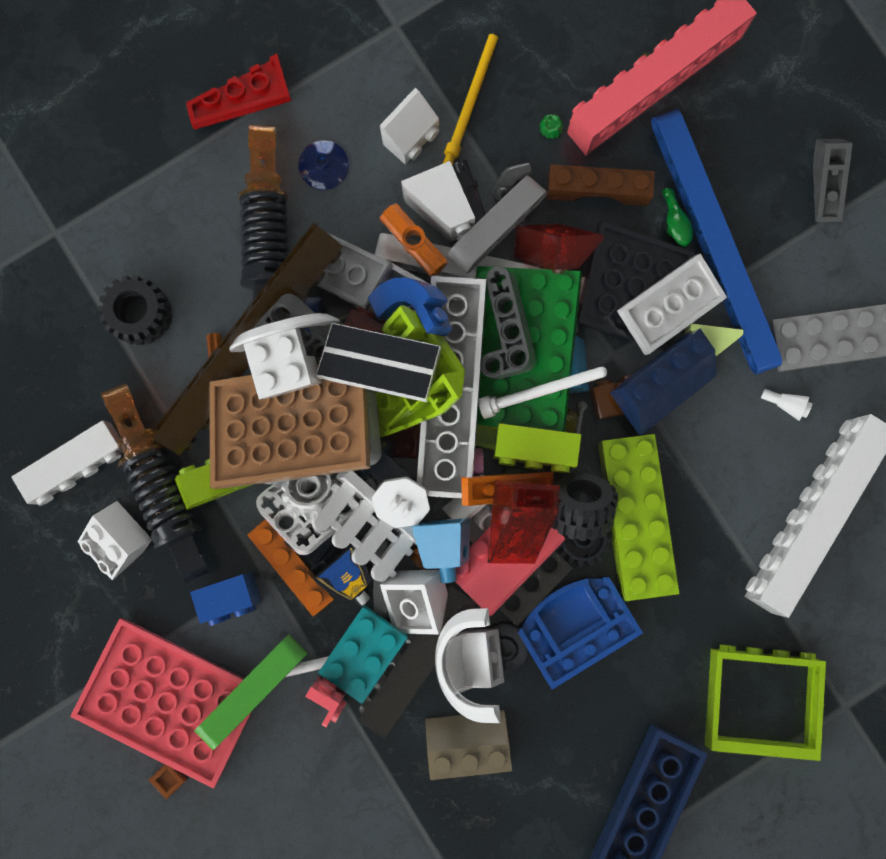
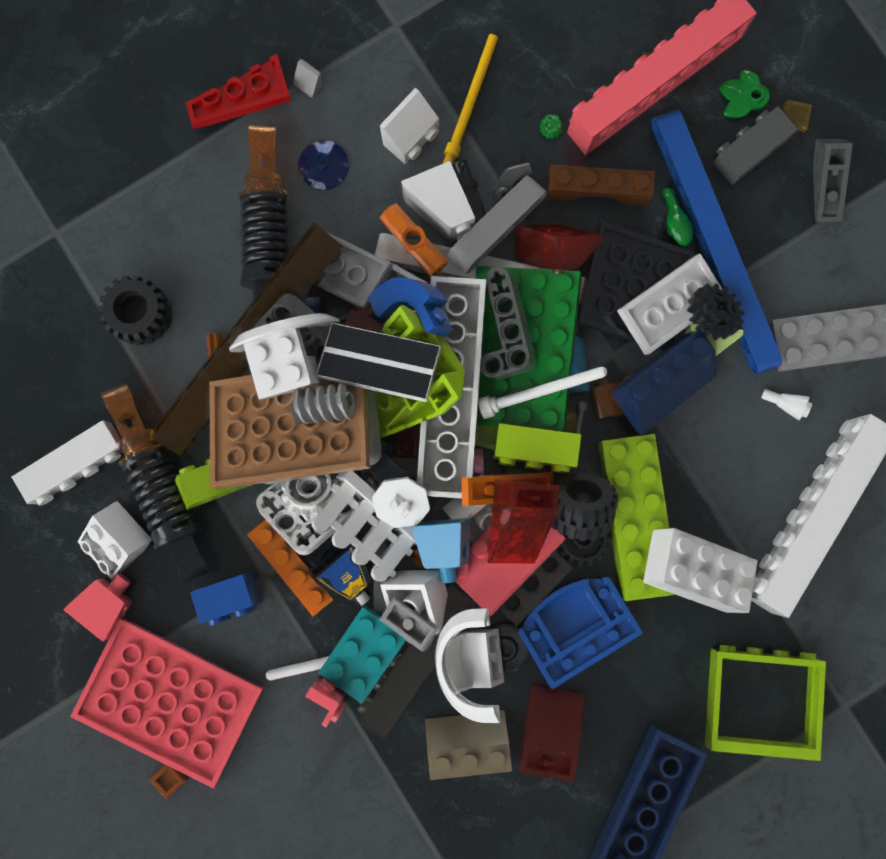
bright green beam [194,635,308,750] -> none
none -> coral torso [64,573,132,641]
none -> light grey piece [291,383,356,425]
none -> light grey slope [293,59,324,97]
none -> light grey slope [379,597,438,652]
none -> clear red slope [518,685,584,783]
none -> white brick [643,528,758,613]
none -> black gear [687,283,745,340]
none -> dark grey brick [713,106,798,185]
none -> green plate [719,70,770,118]
none -> clear yellow tile [783,100,812,132]

